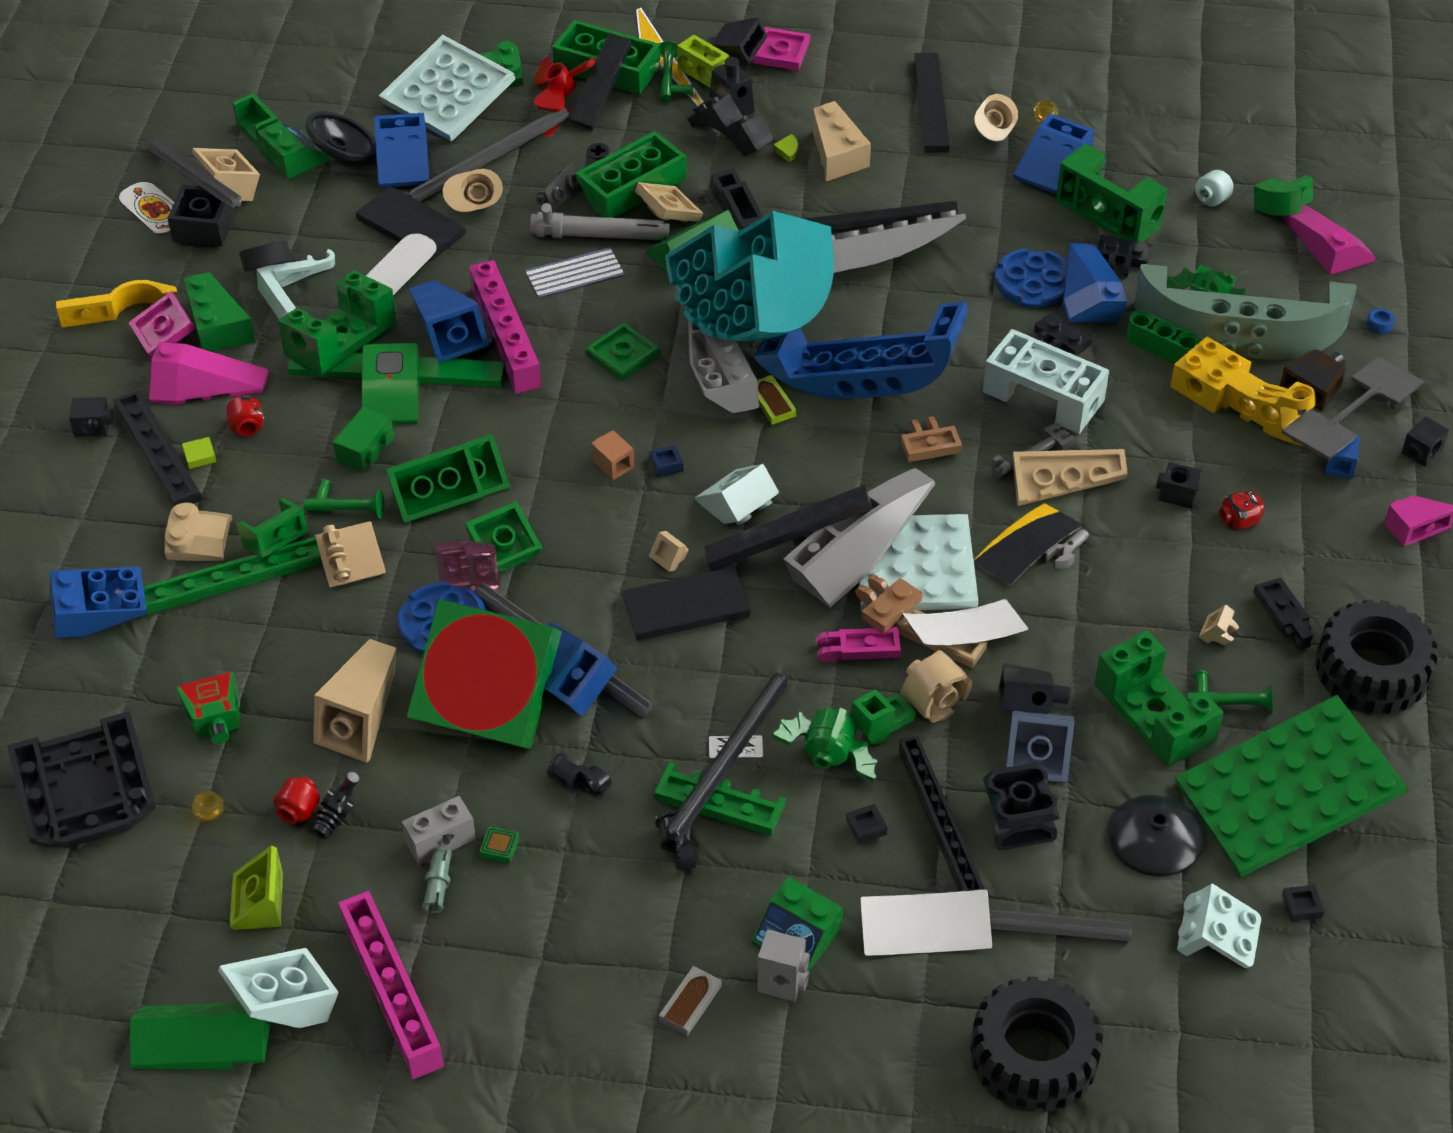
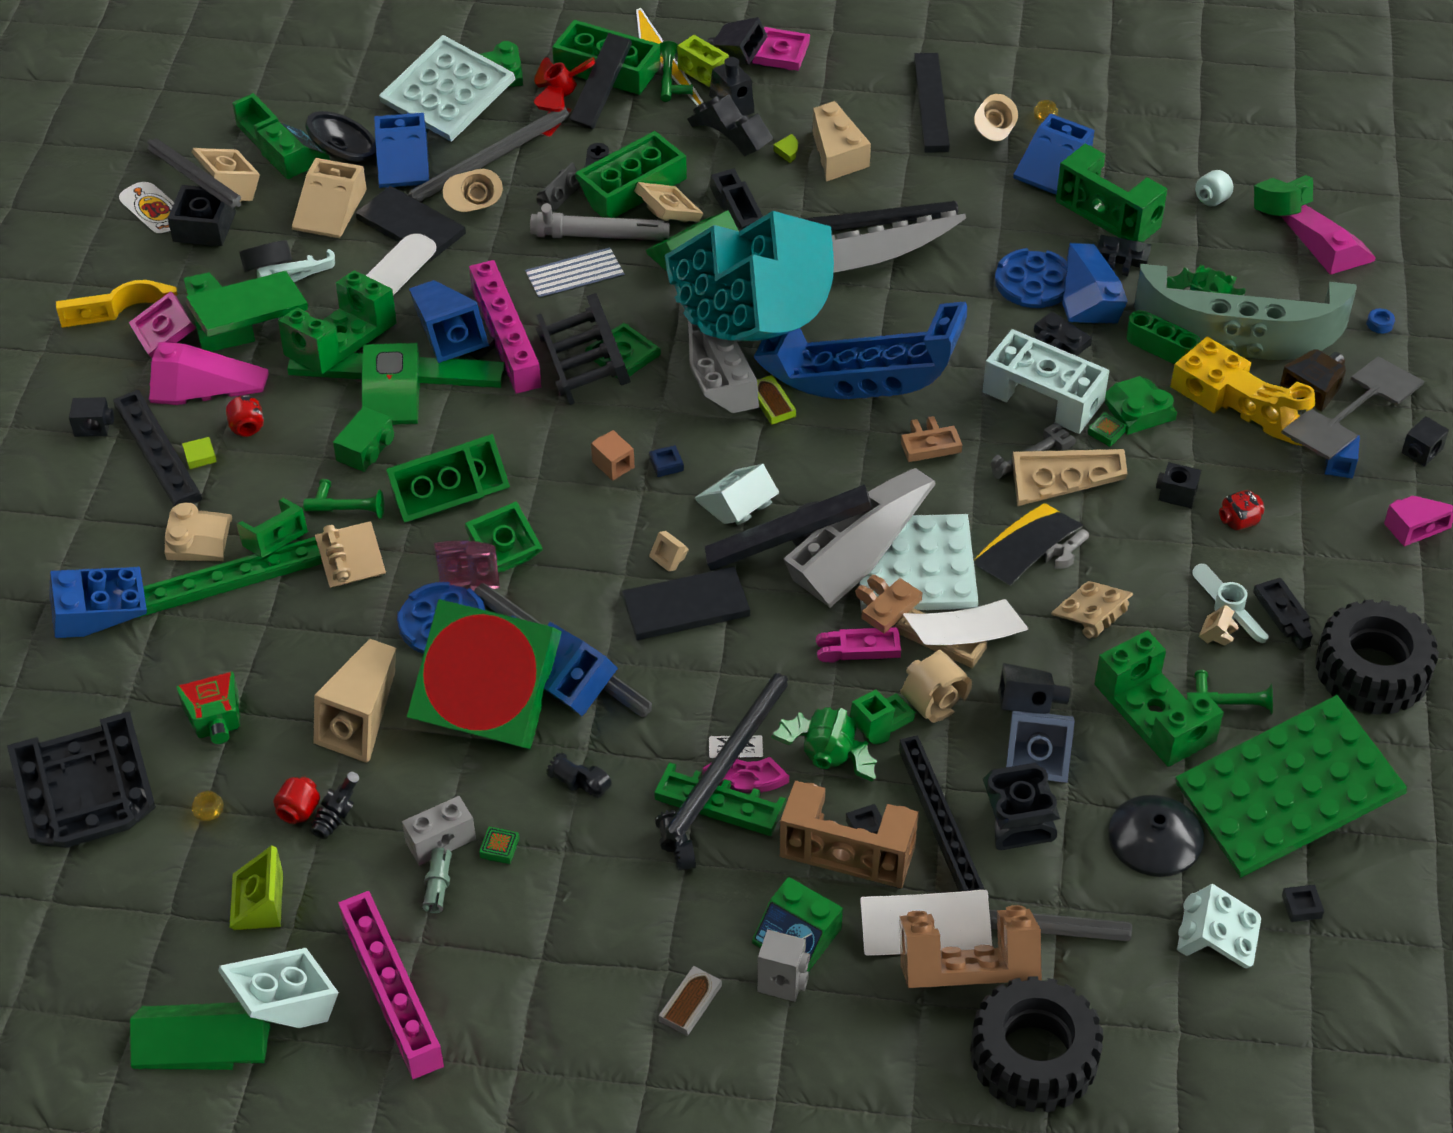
none -> green tile [186,271,308,337]
none -> tan slope [292,158,367,238]
none -> black fence [535,293,631,405]
none -> dark pink tile [702,757,789,793]
none -> medium nougat plate [780,780,918,888]
none -> medium nougat plate [899,905,1042,988]
none -> tan hinge [1051,581,1133,639]
none -> green tile [1088,412,1127,447]
none -> green slope [1104,376,1177,435]
none -> light aqua piece [1192,564,1268,643]

